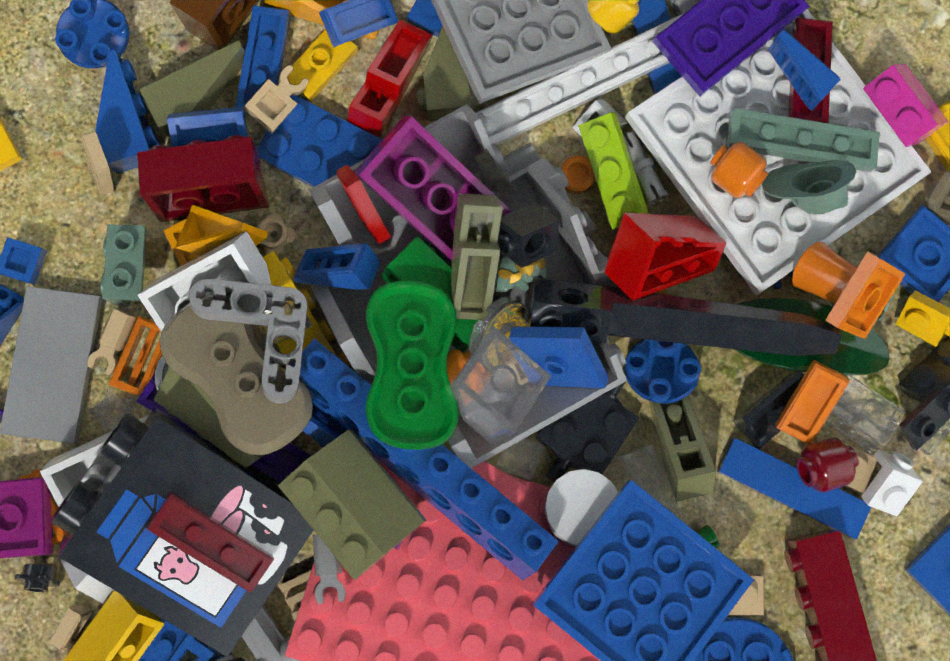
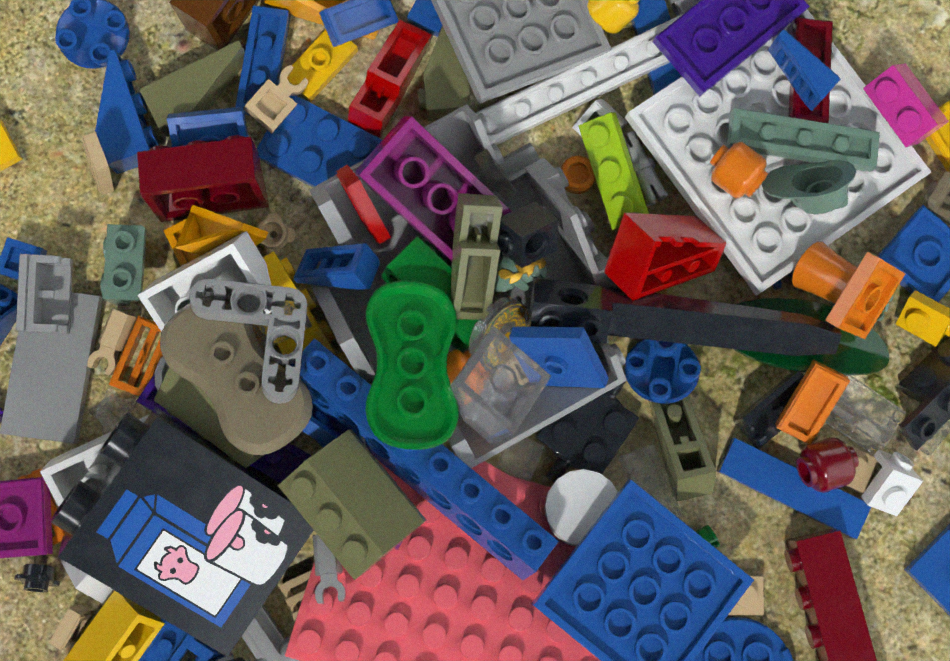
dark red tile [146,492,274,593] -> none
none -> light grey hinge [16,254,73,334]

